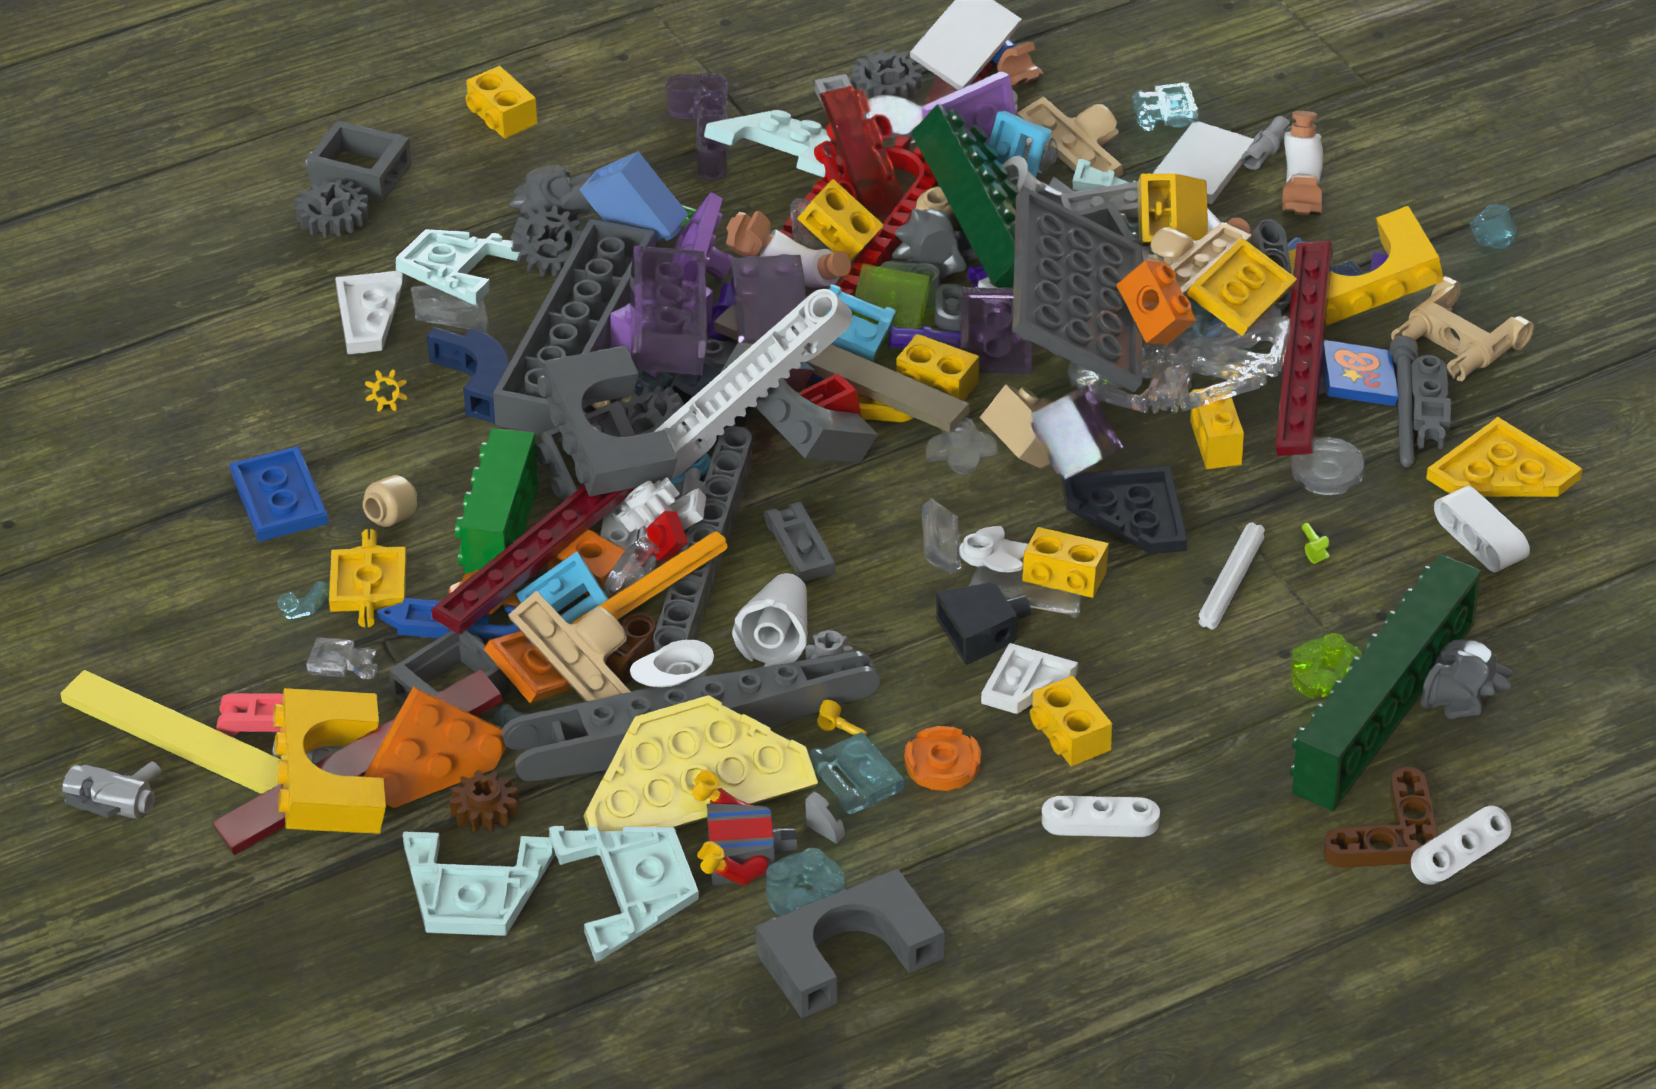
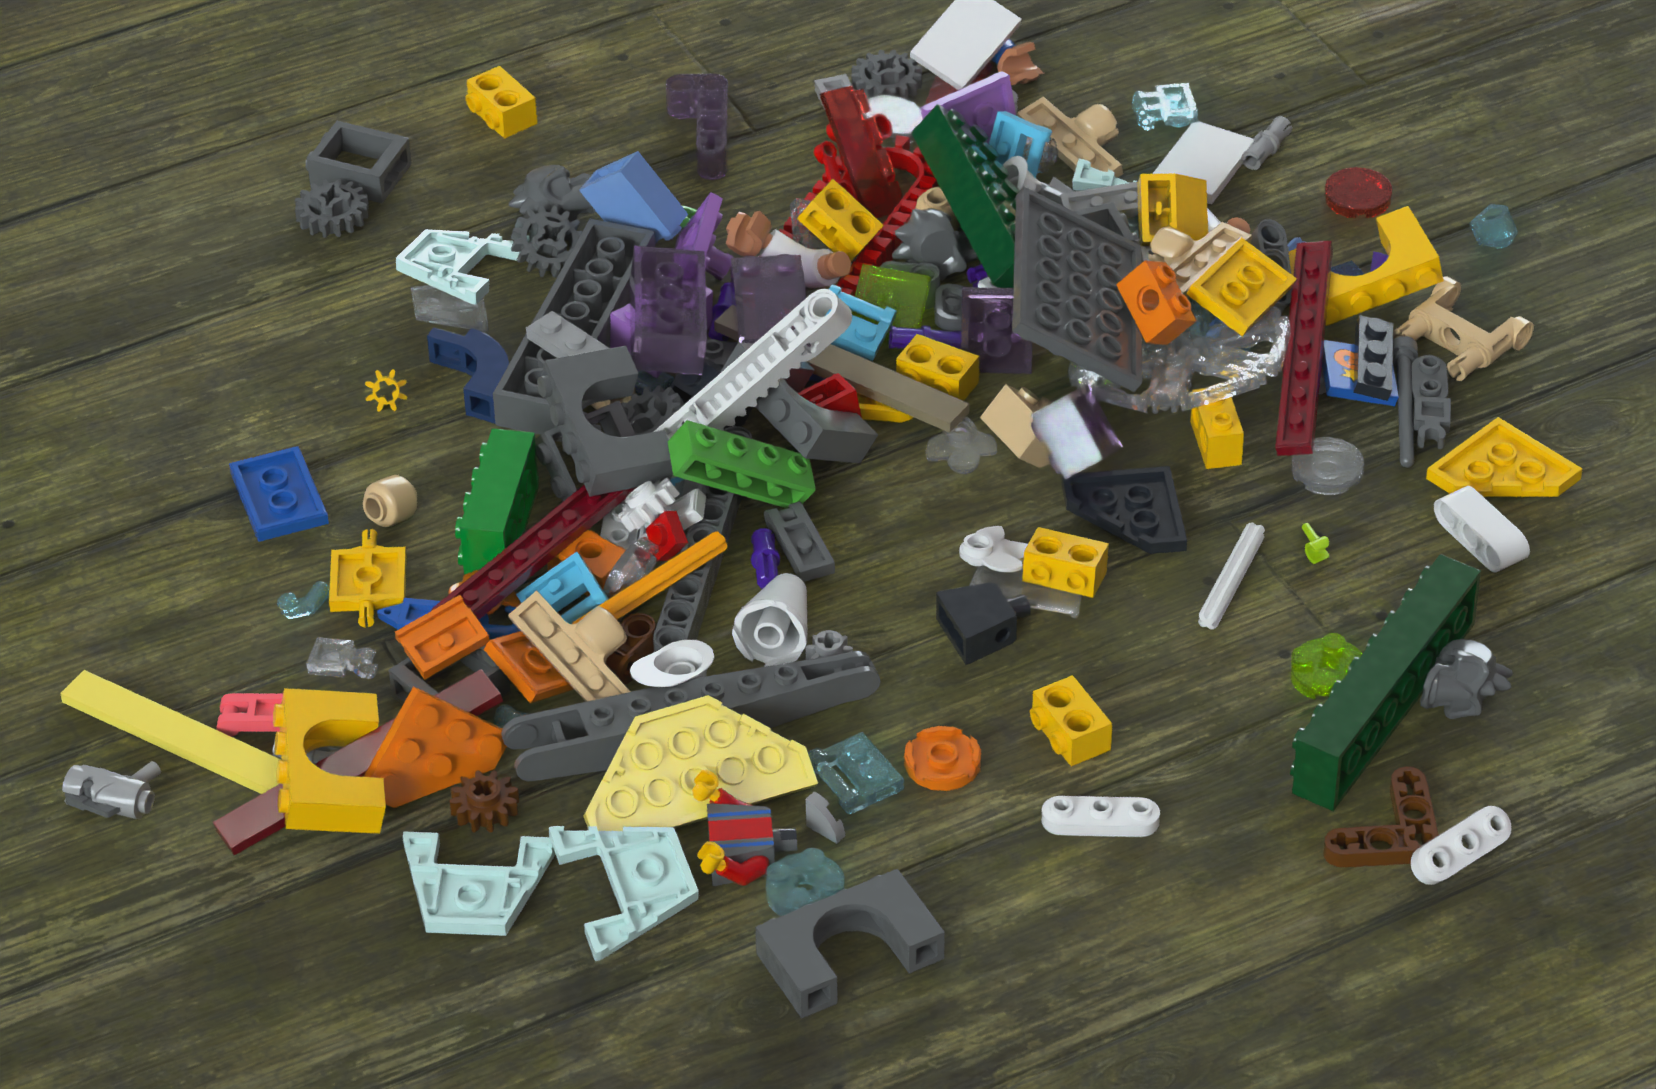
white wing [335,271,405,354] -> none
light aqua wing [704,110,830,177] -> none
yellow hand [817,700,867,740] -> none
clear plate [921,498,961,575] -> none
white wing [981,643,1078,714] -> none
piece [1282,111,1323,215] -> none
none -> orange plate [395,595,489,680]
none -> light grey plate [526,311,610,358]
none -> bright green brick [668,420,816,508]
none -> dark purple axle [751,528,780,589]
none -> clear red tile [1325,167,1393,218]
none -> plate [1353,315,1393,401]

